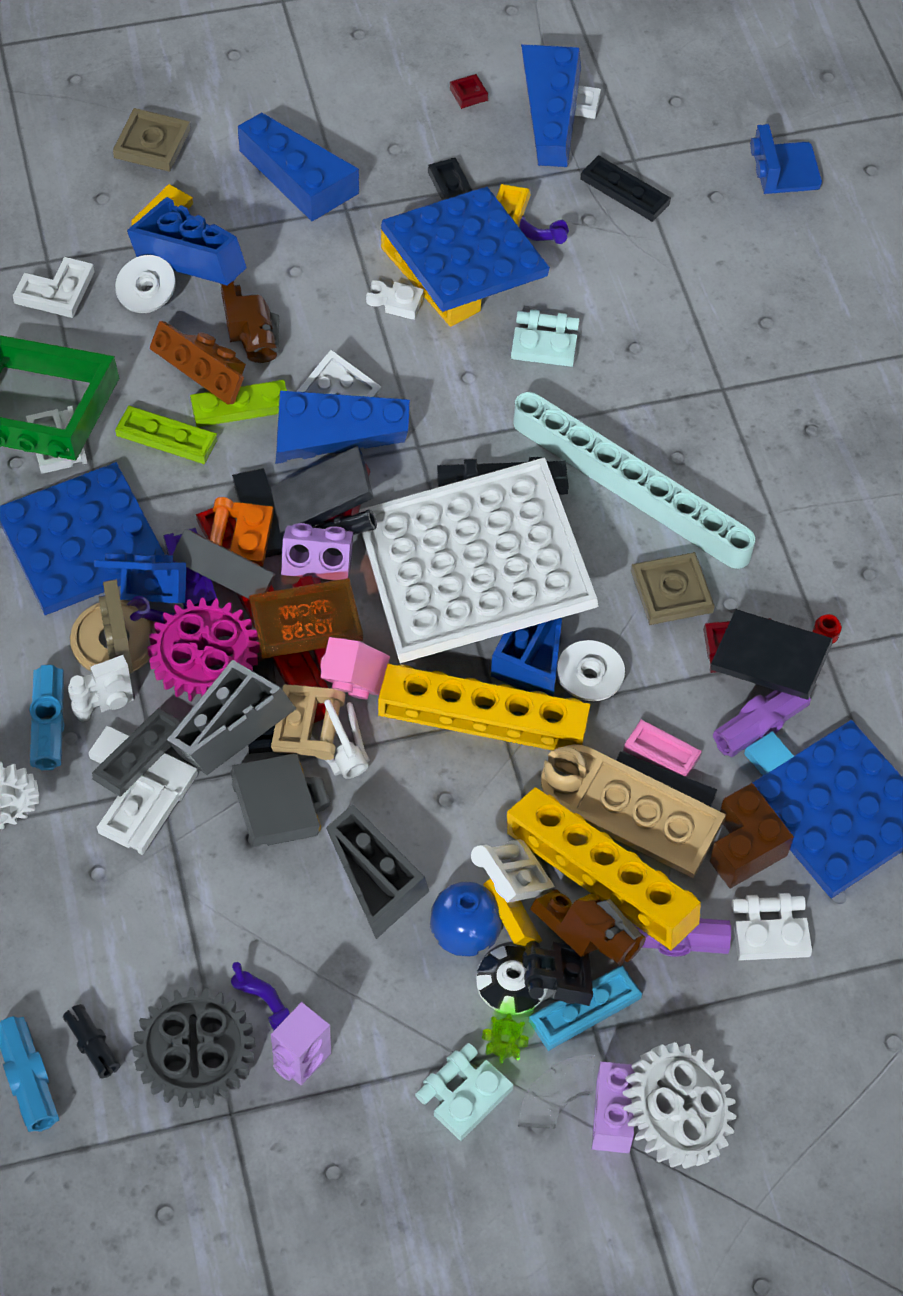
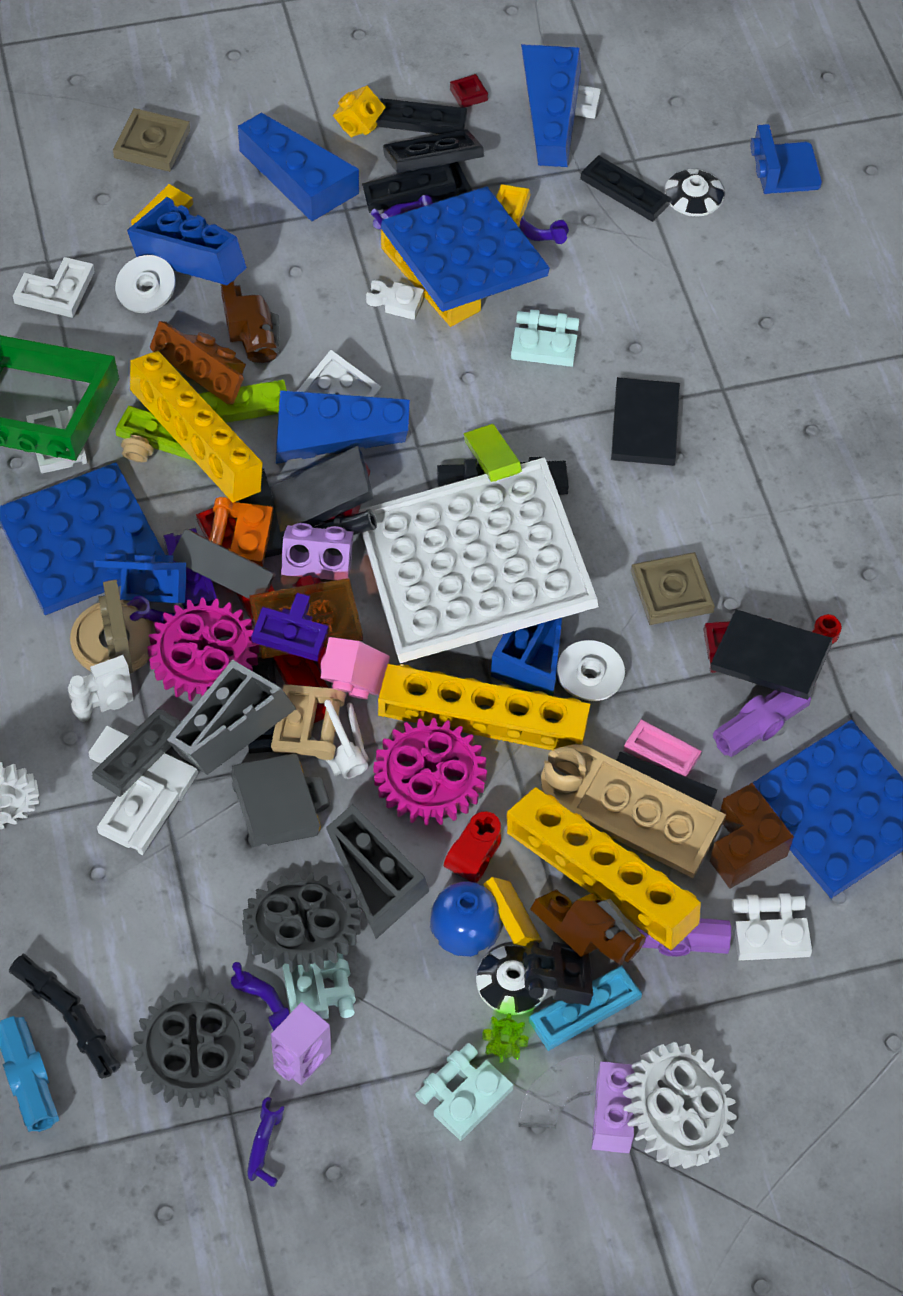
dark azure piece [29,665,65,771] -> none
white plate [471,839,555,903] -> none
light aqua beam [513,392,755,569] -> none
medium azure tile [744,731,794,775] -> none
none -> black pin [9,953,81,1015]
none -> tan plate [121,435,154,462]
none -> yellow brick [130,351,263,503]
none -> dark grey gear [242,873,361,972]
none -> dark purple piece [247,1097,284,1187]
none -> dark purple hinge [251,593,328,662]
none -> light aqua plate [282,953,356,1019]
none -> yellow brick [333,85,386,138]
none -> black tile [362,164,456,213]
none -> dark purple piece [371,195,433,230]
none -> dark pink gear [373,718,487,826]
none -> black tile [376,98,467,134]
none -> black tile [383,129,484,173]
none -> red piece [443,811,501,883]
none -> lime tile [463,424,522,482]
none -> black tile [611,377,680,466]
none -> dish [664,169,724,216]

